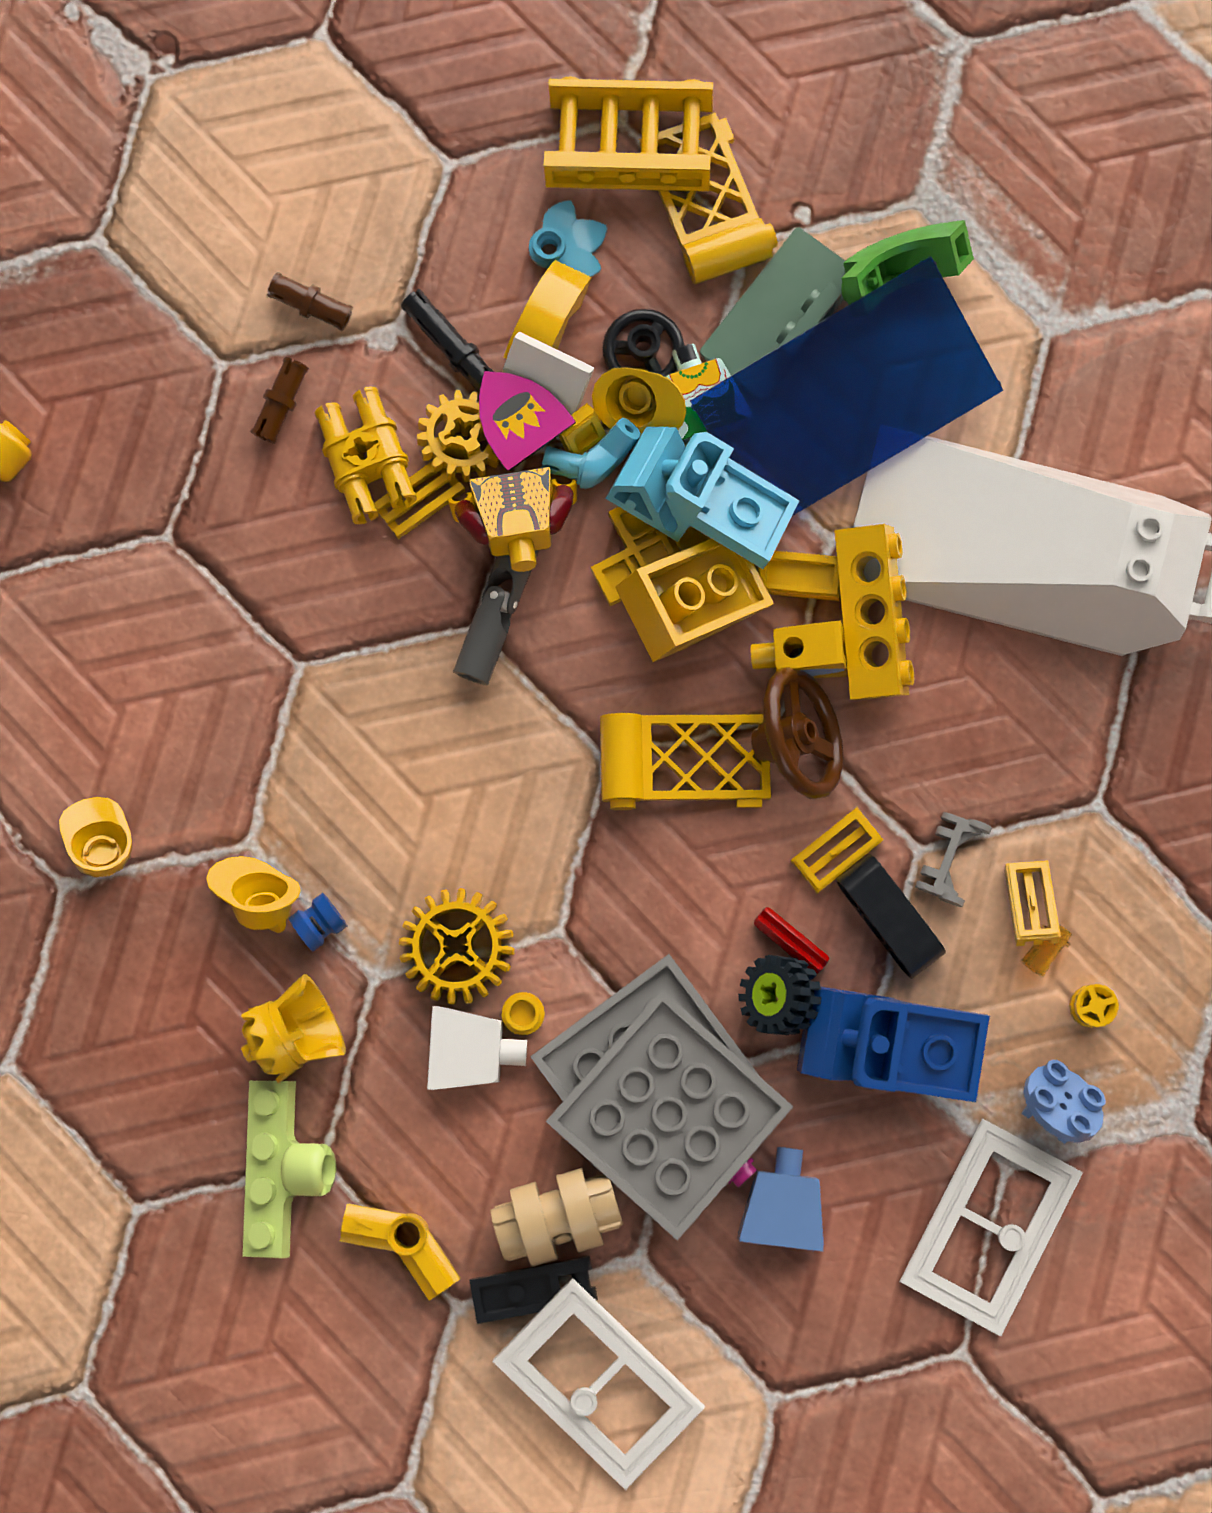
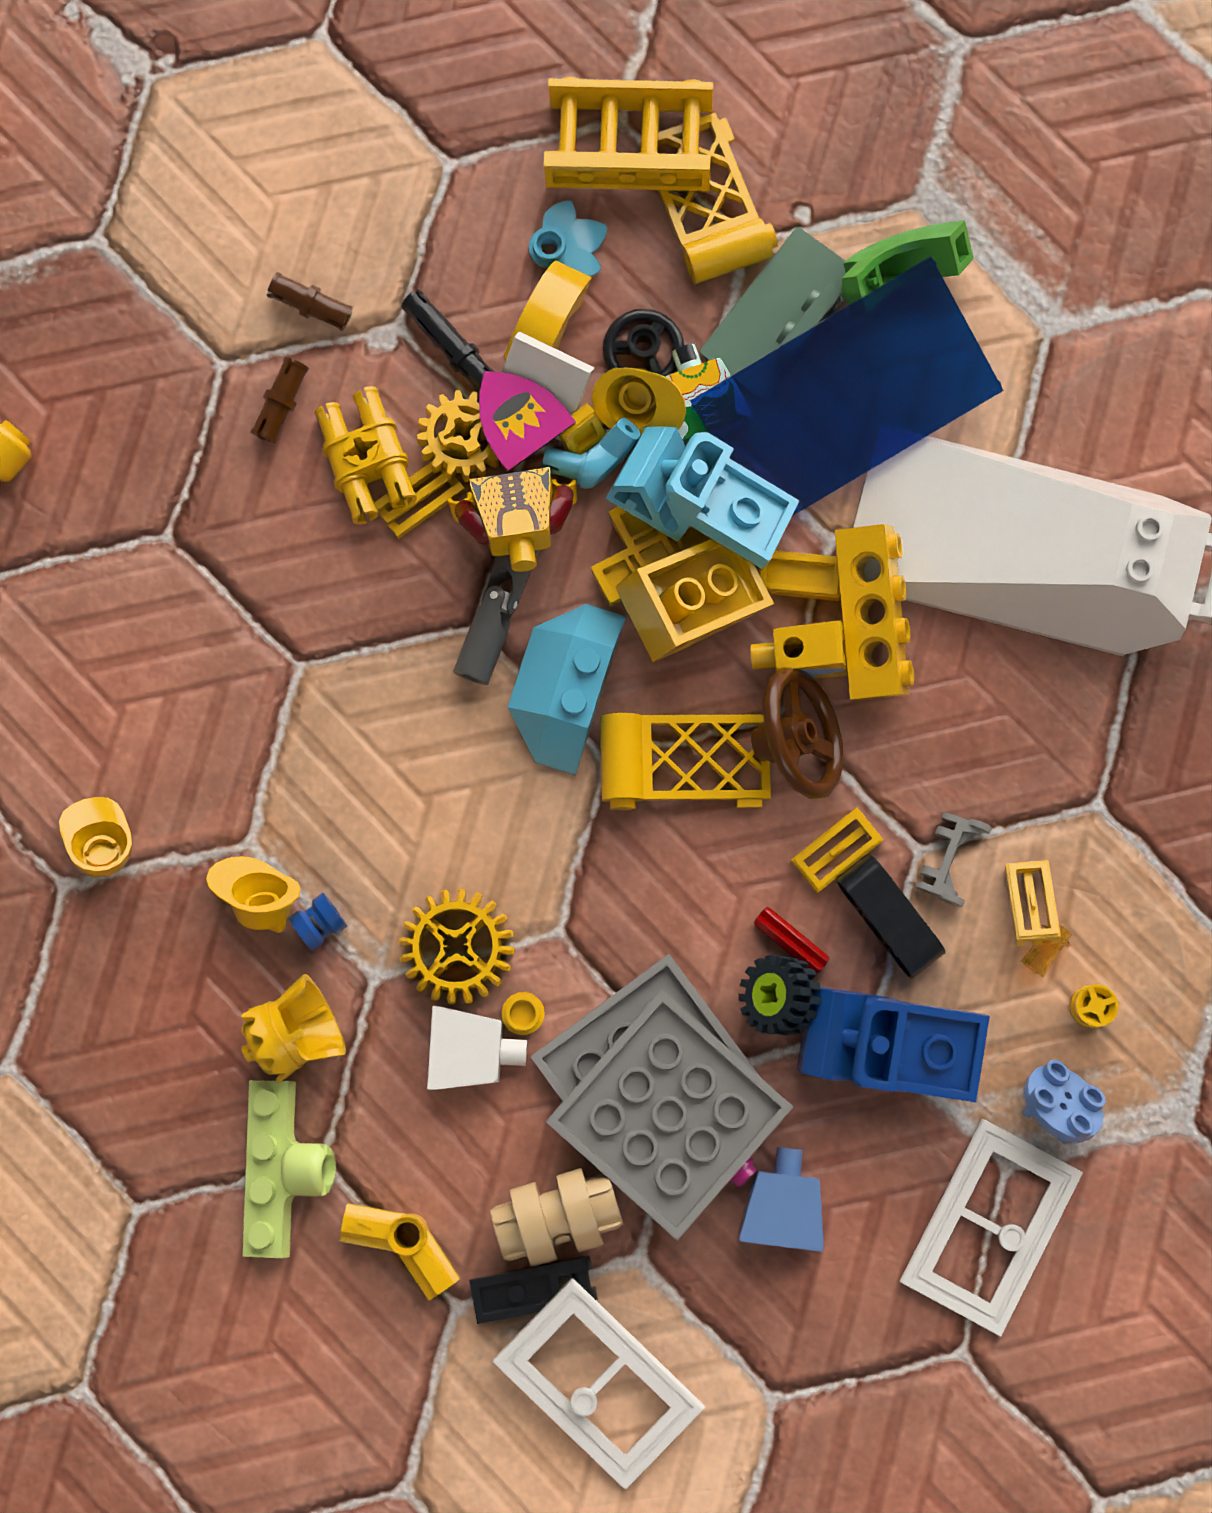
none -> medium azure wedge [508,604,626,775]

